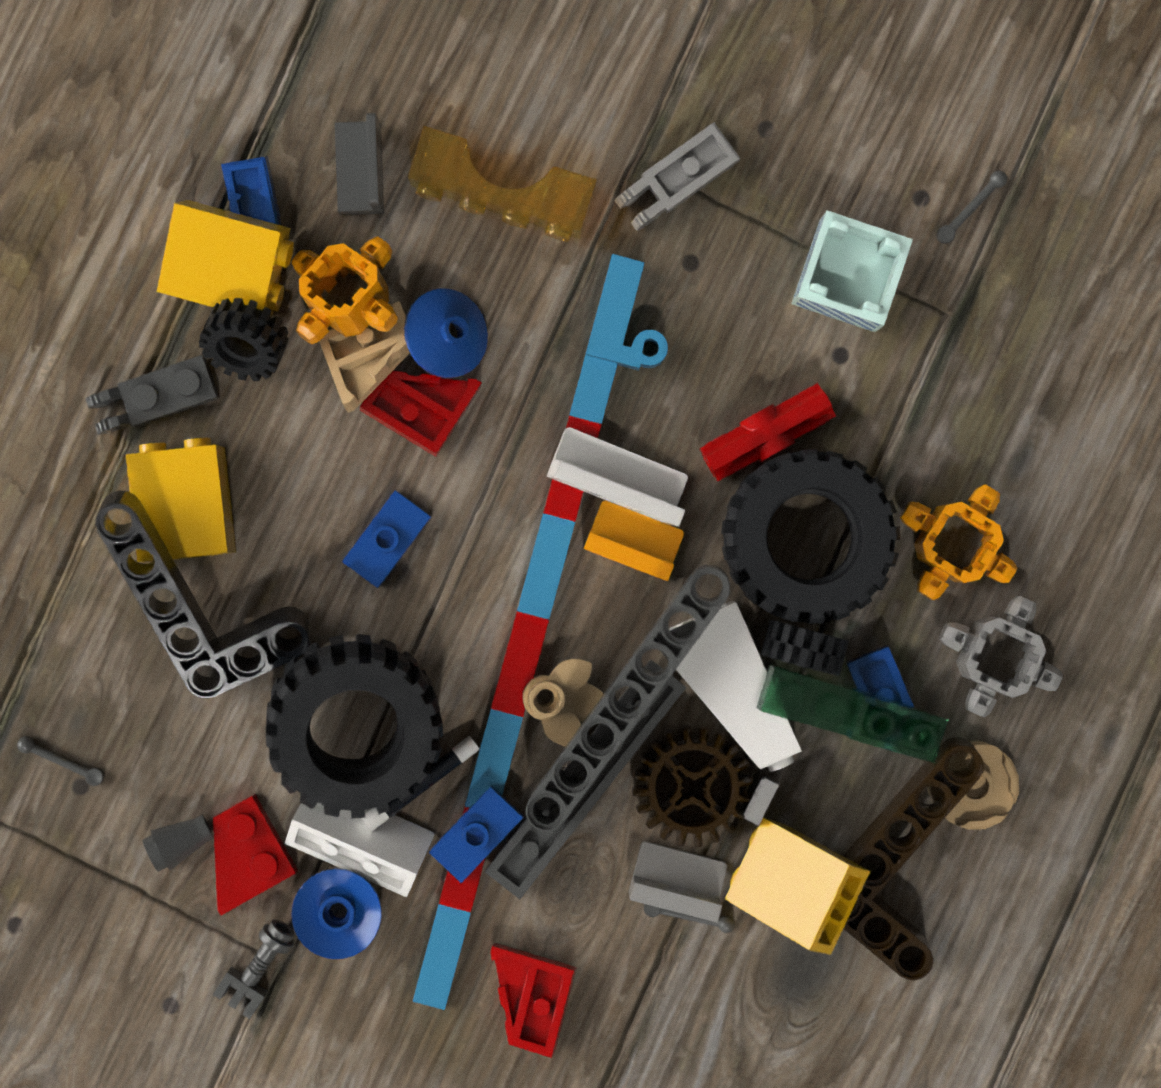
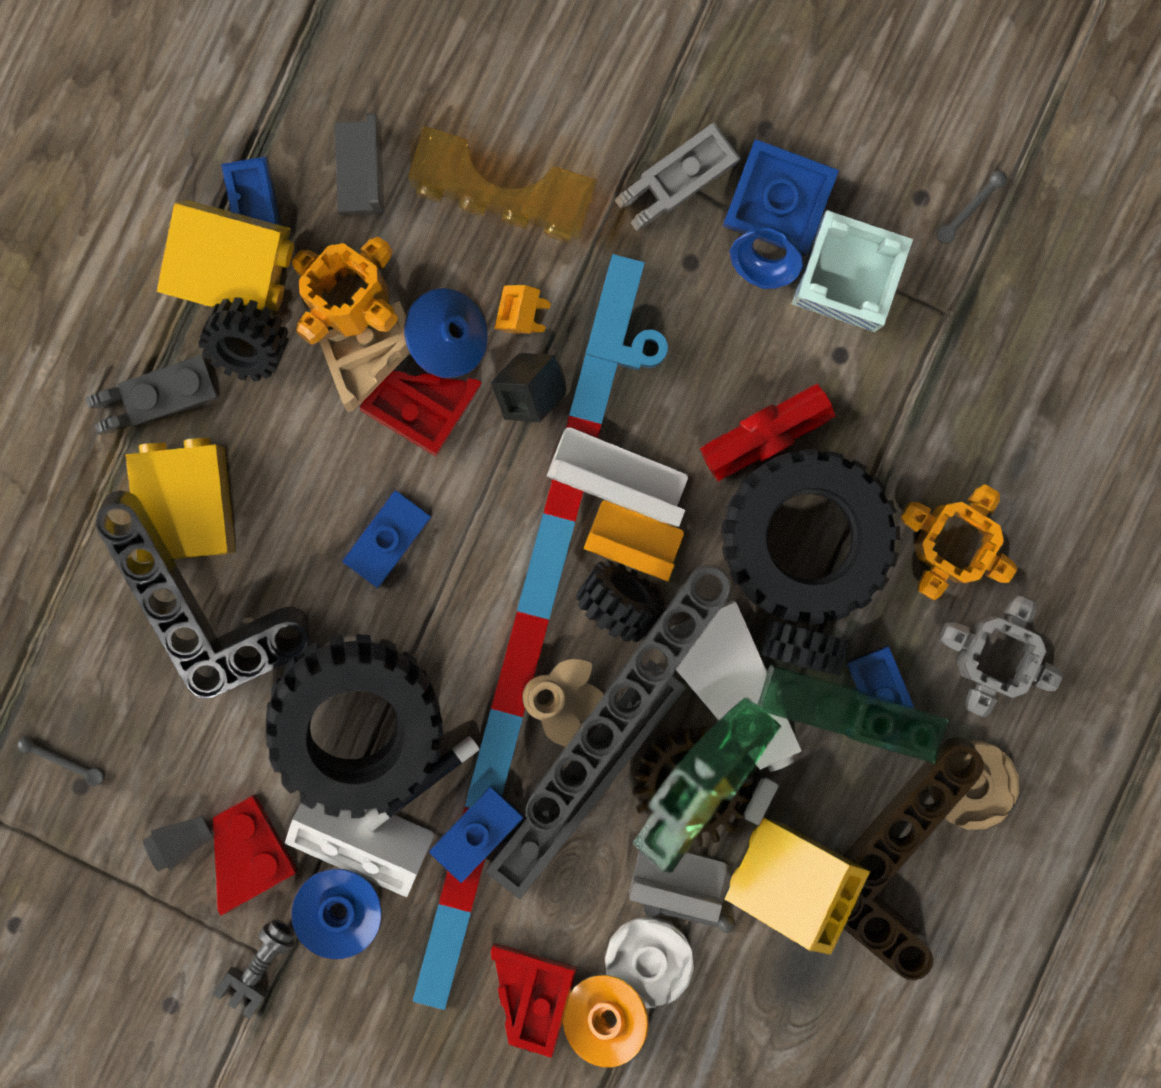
none -> pearl dark grey panel [491,353,566,422]
none -> light orange tile [494,285,551,334]
none -> light orange dish [563,975,649,1068]
none -> black tyre [576,561,665,642]
none -> white tile [605,917,694,1008]
none -> clear green slope [632,697,782,873]
none -> blue plate [723,139,839,257]
none -> blue piece [729,227,803,289]

